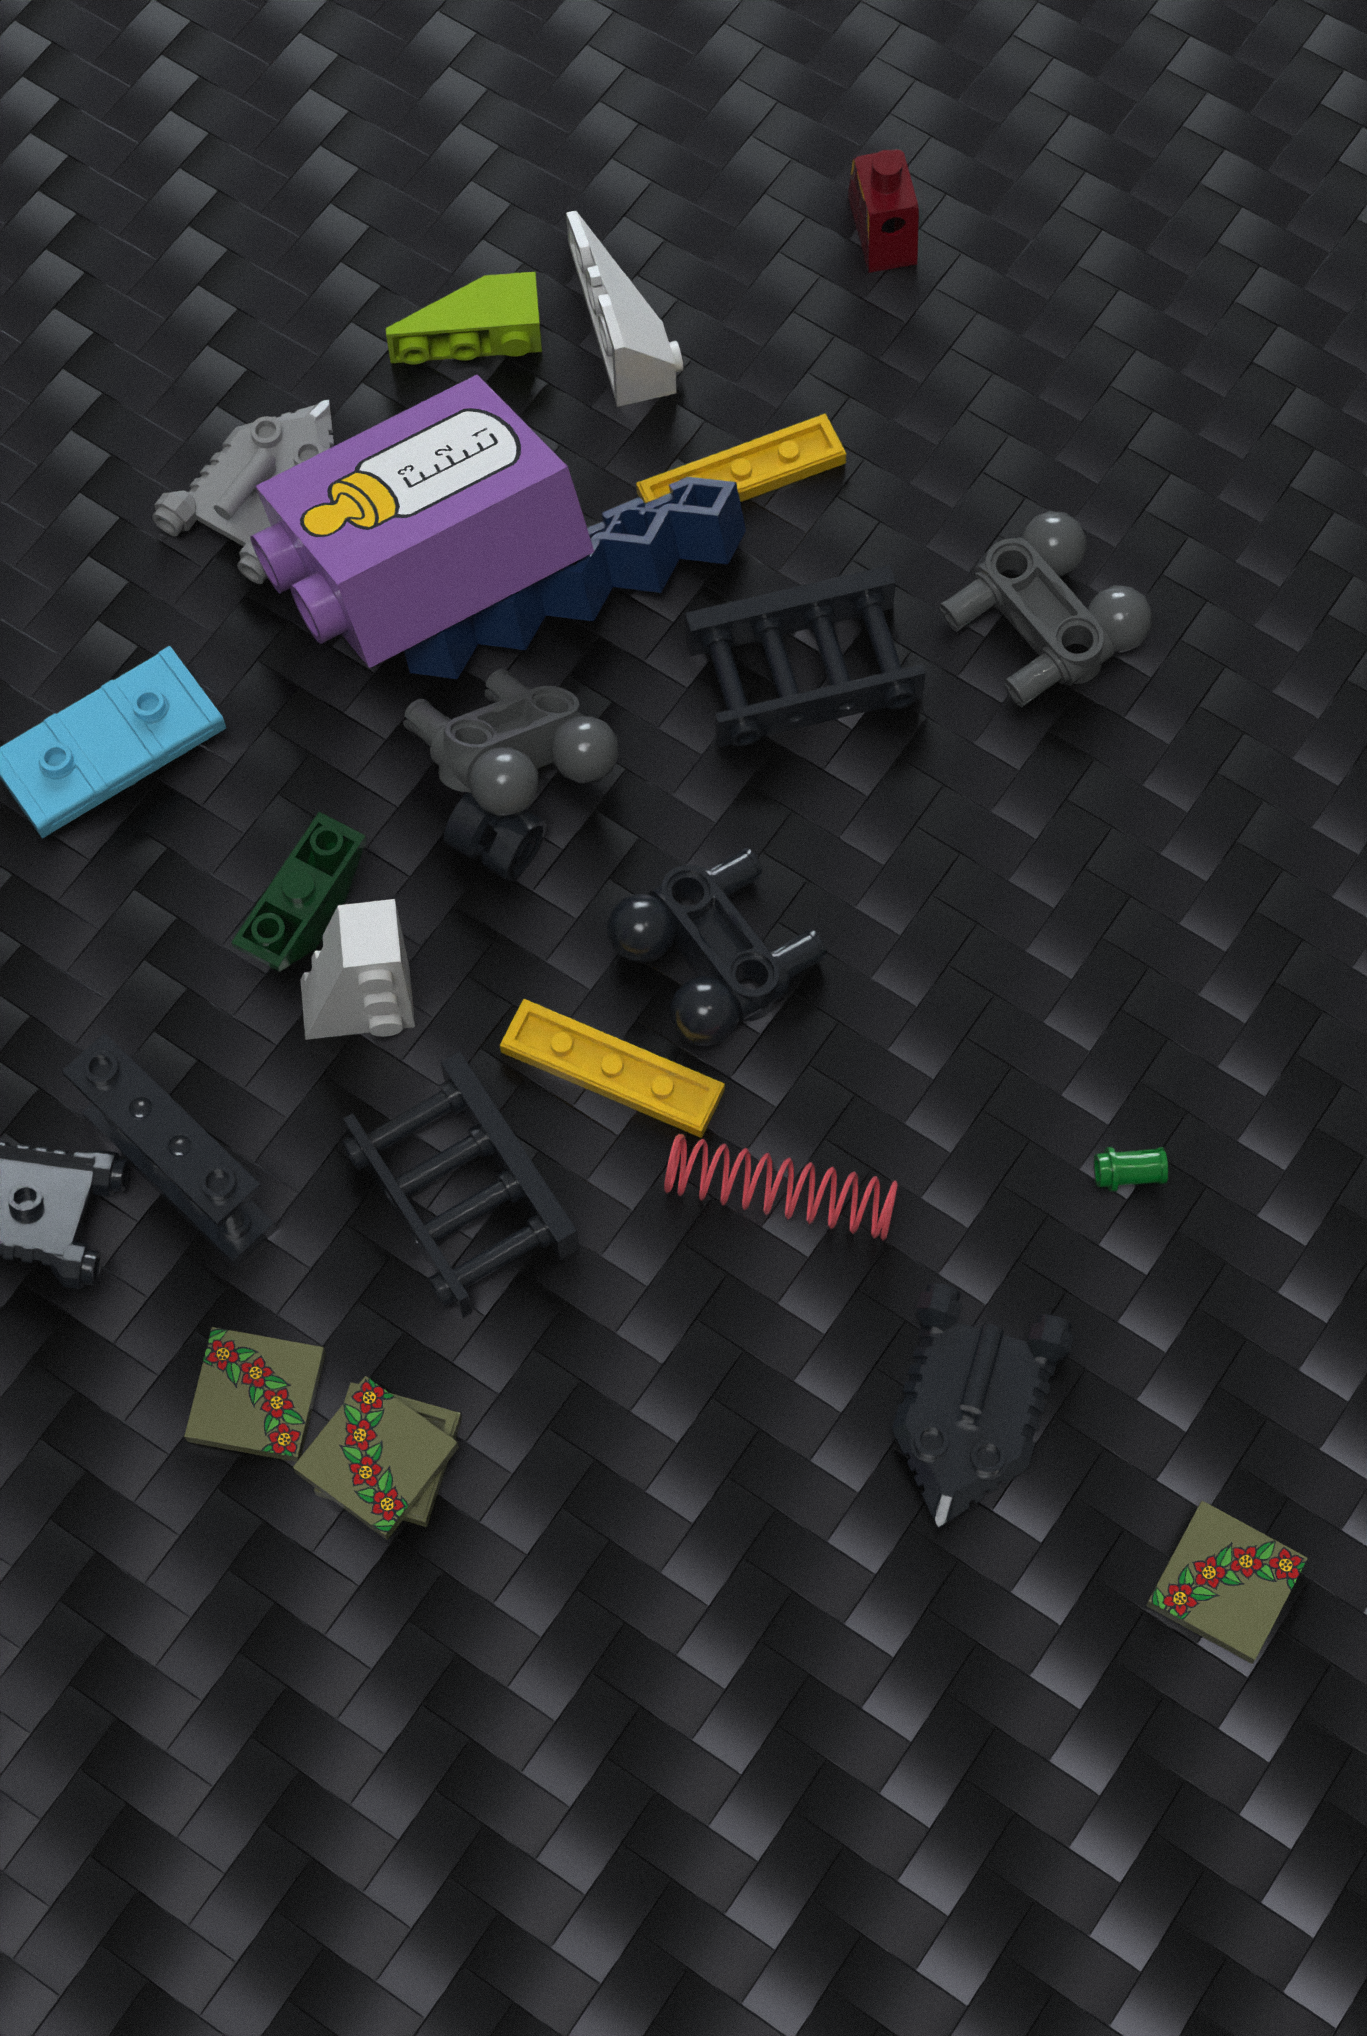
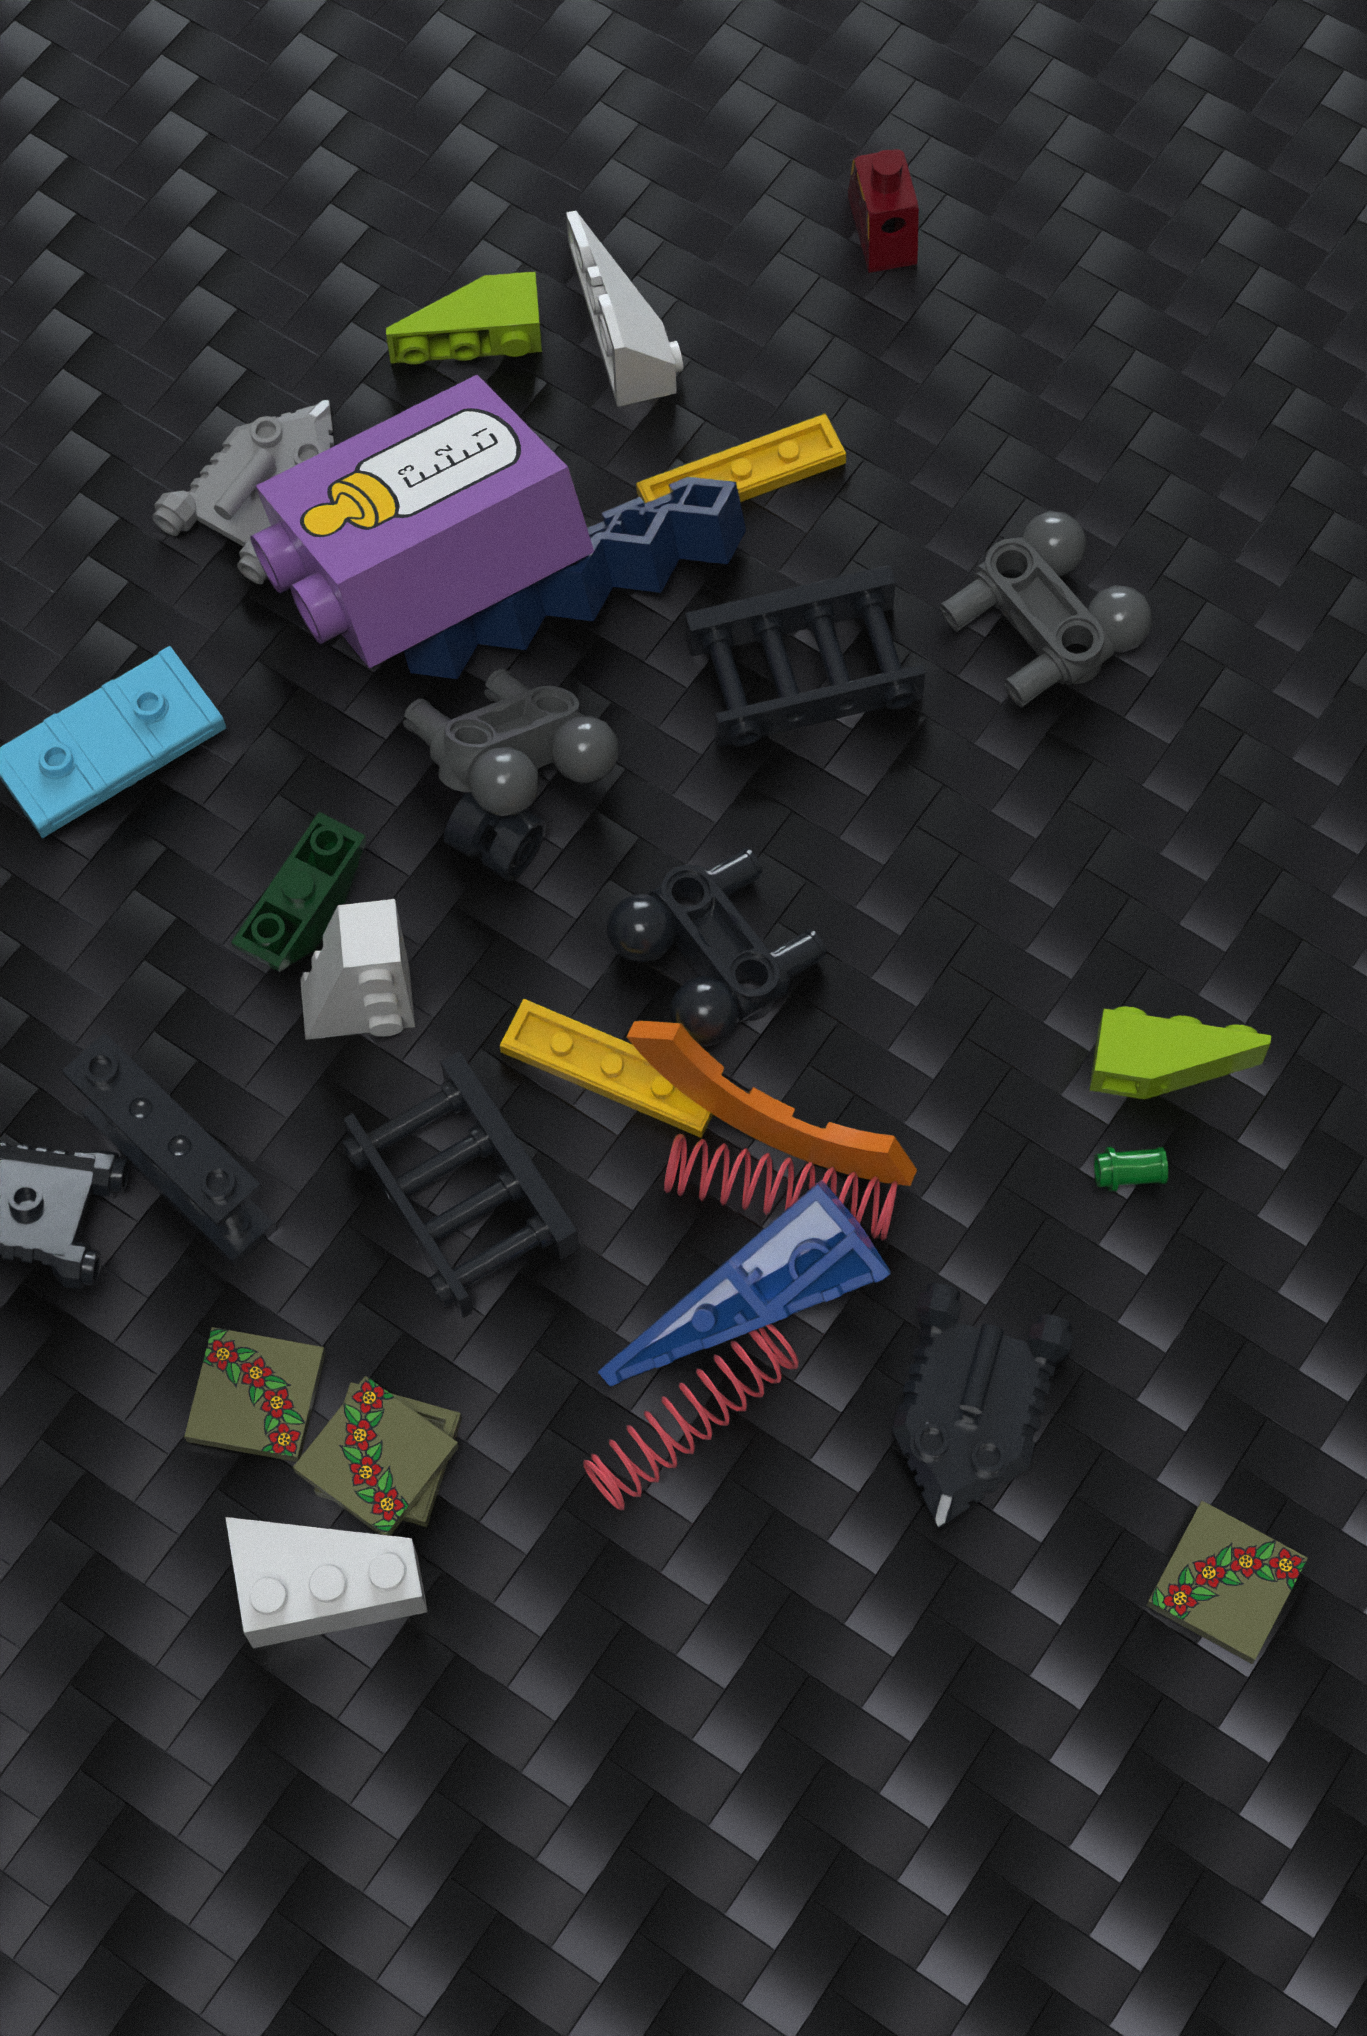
none -> white wedge [225,1517,428,1648]
none -> coral piece [583,1324,799,1510]
none -> blue wedge [598,1179,891,1386]
none -> orange tile [627,1021,917,1186]
none -> lime slope [1089,1007,1271,1100]

